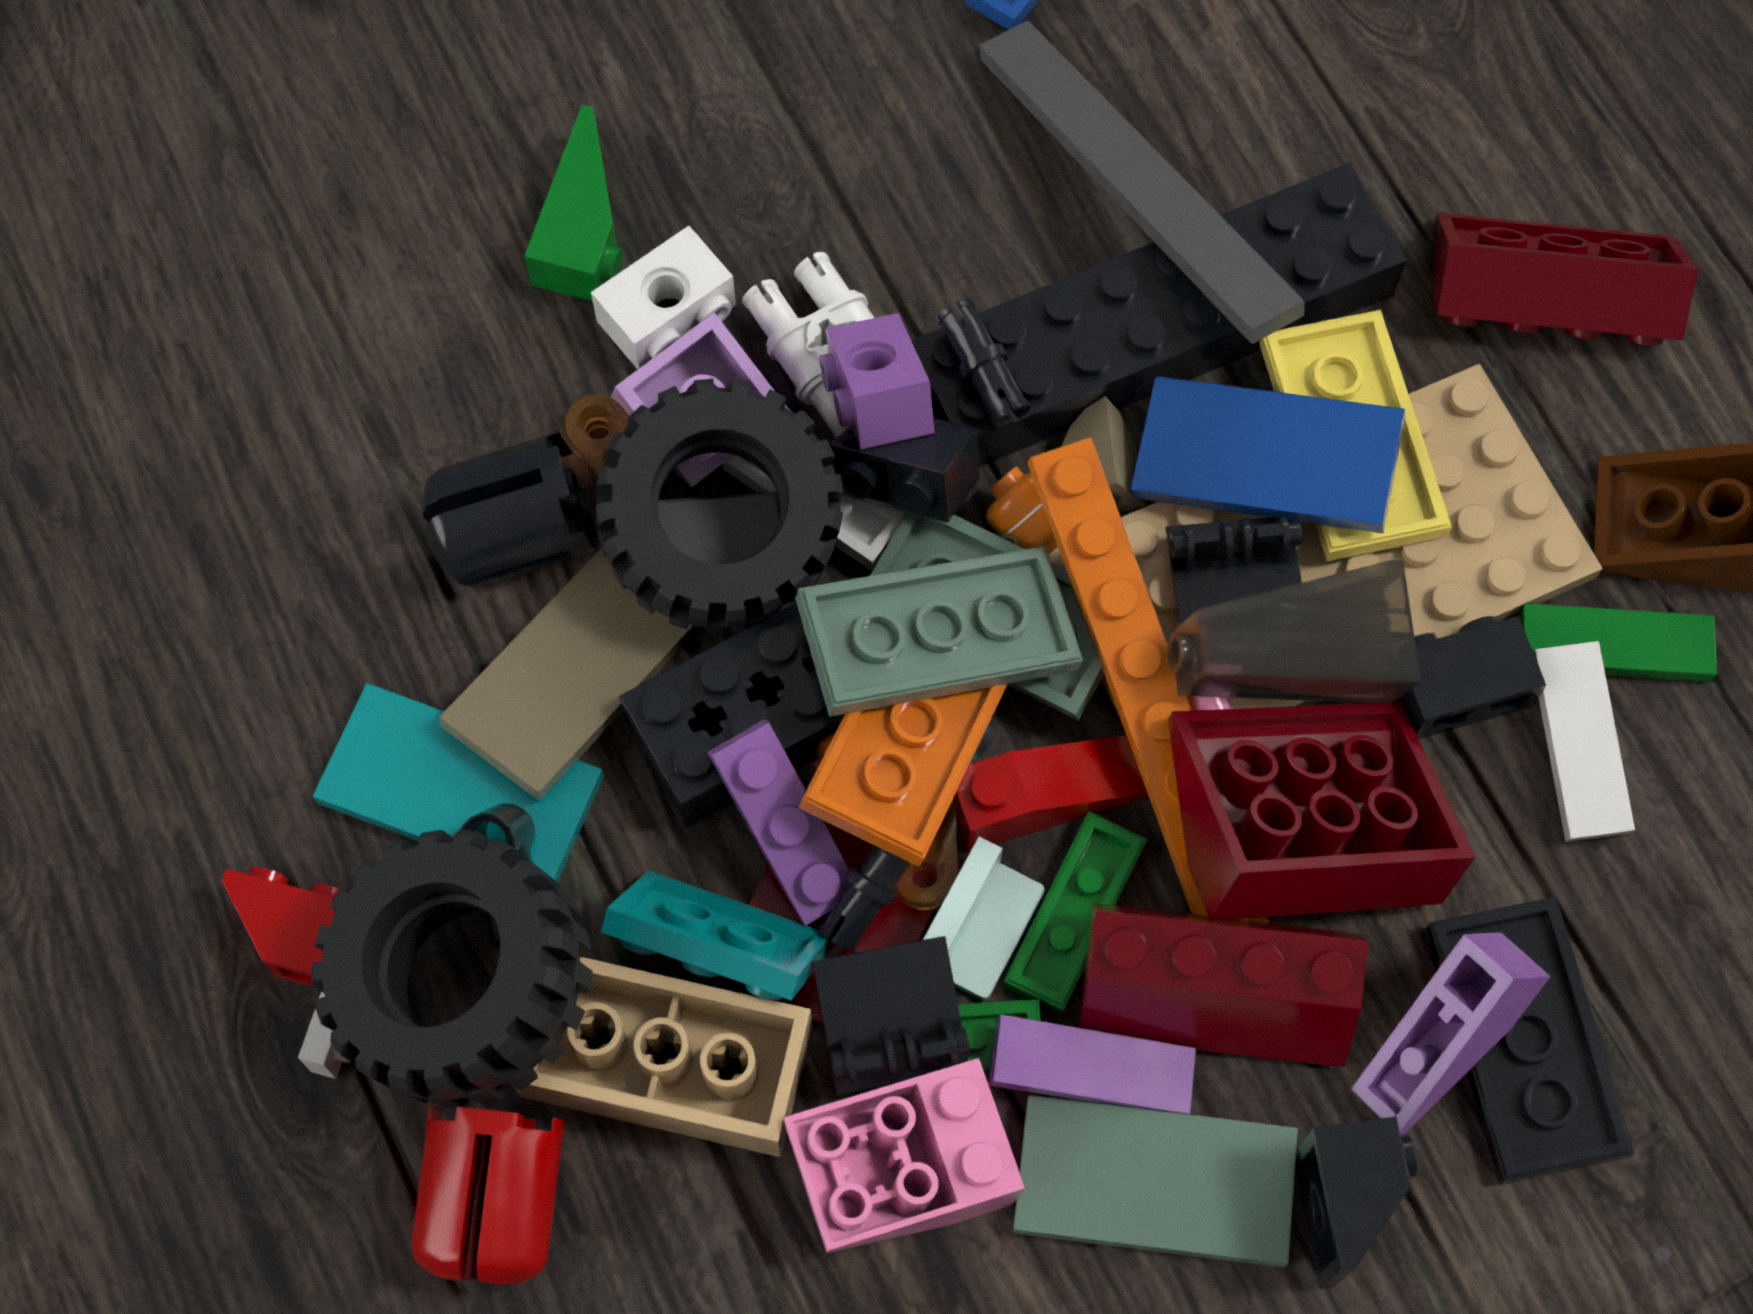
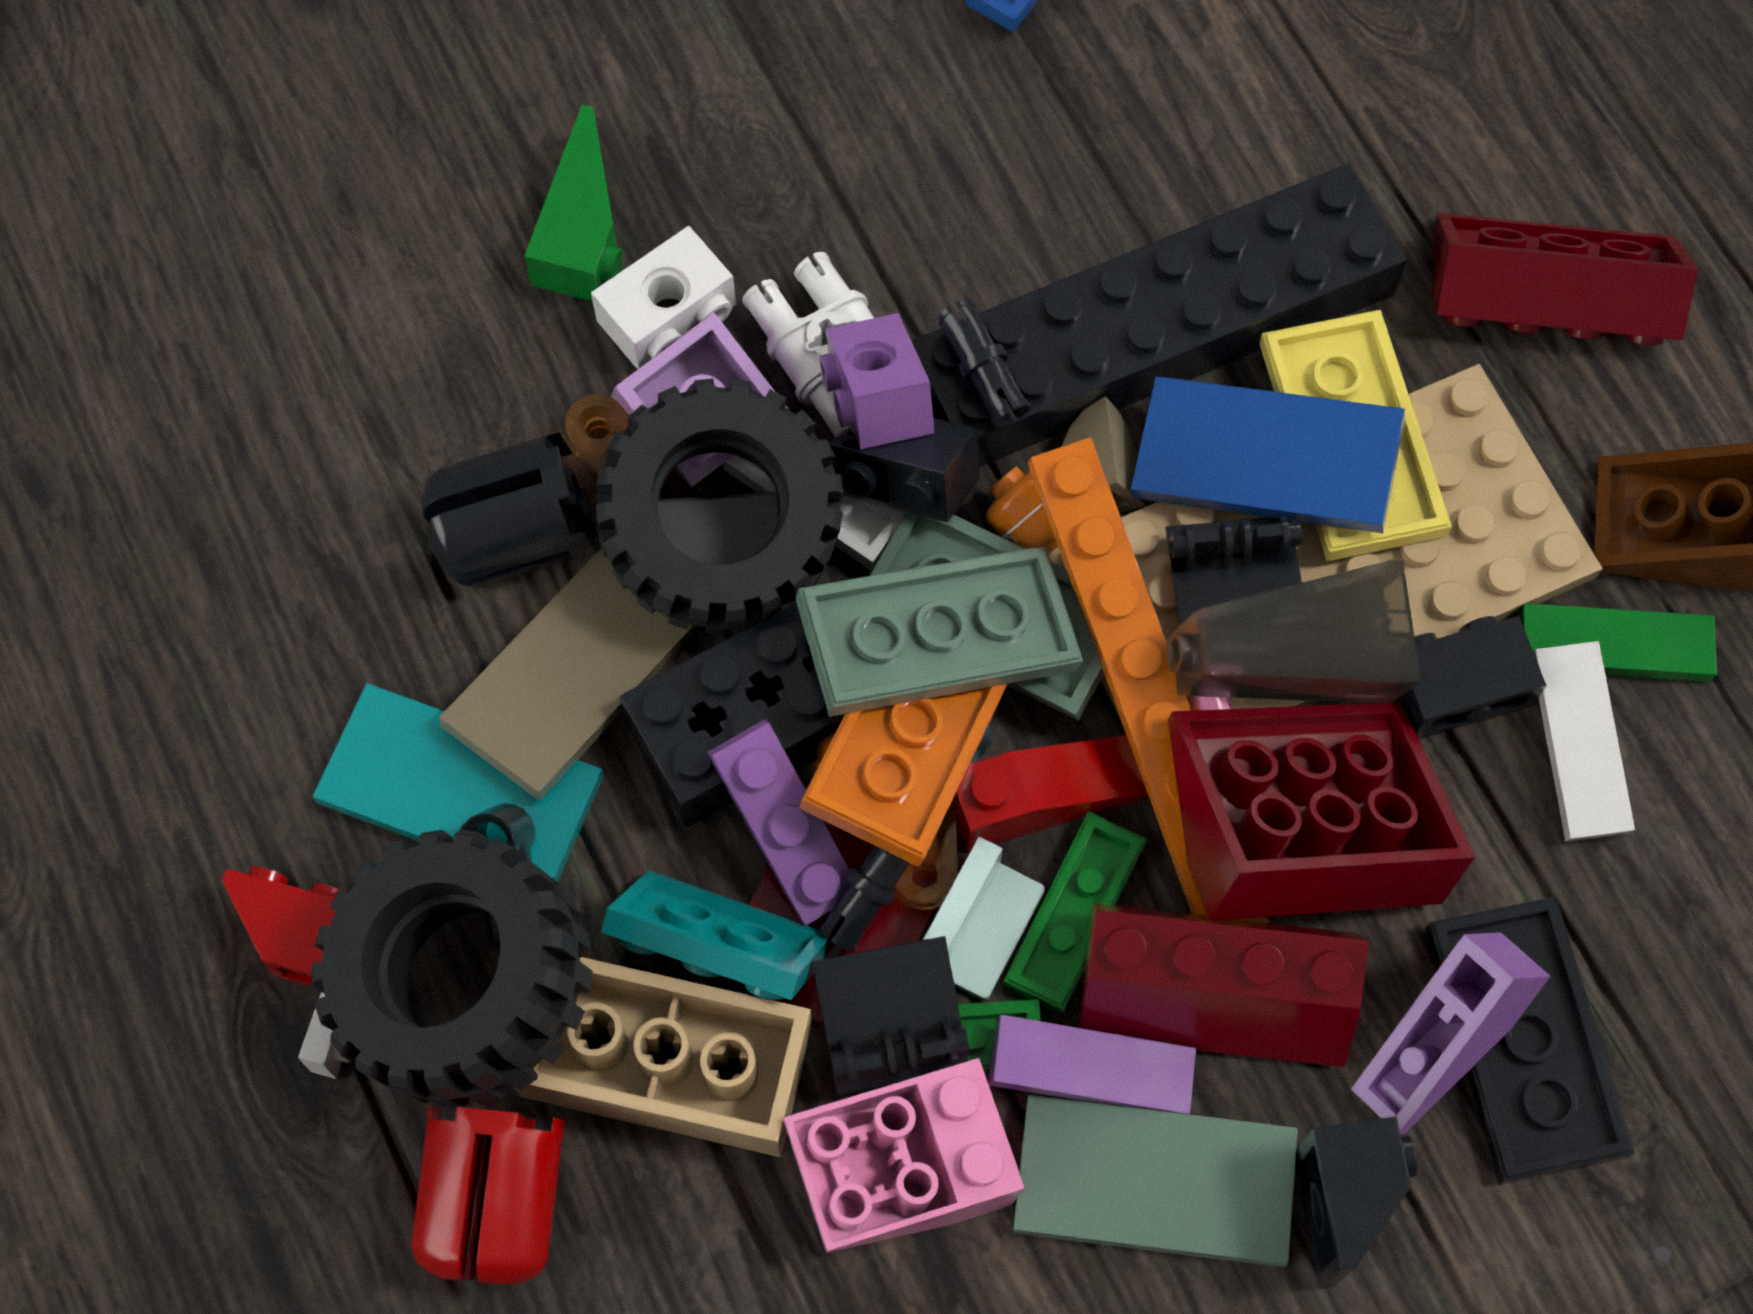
dark grey tile [979,20,1304,344] -> none

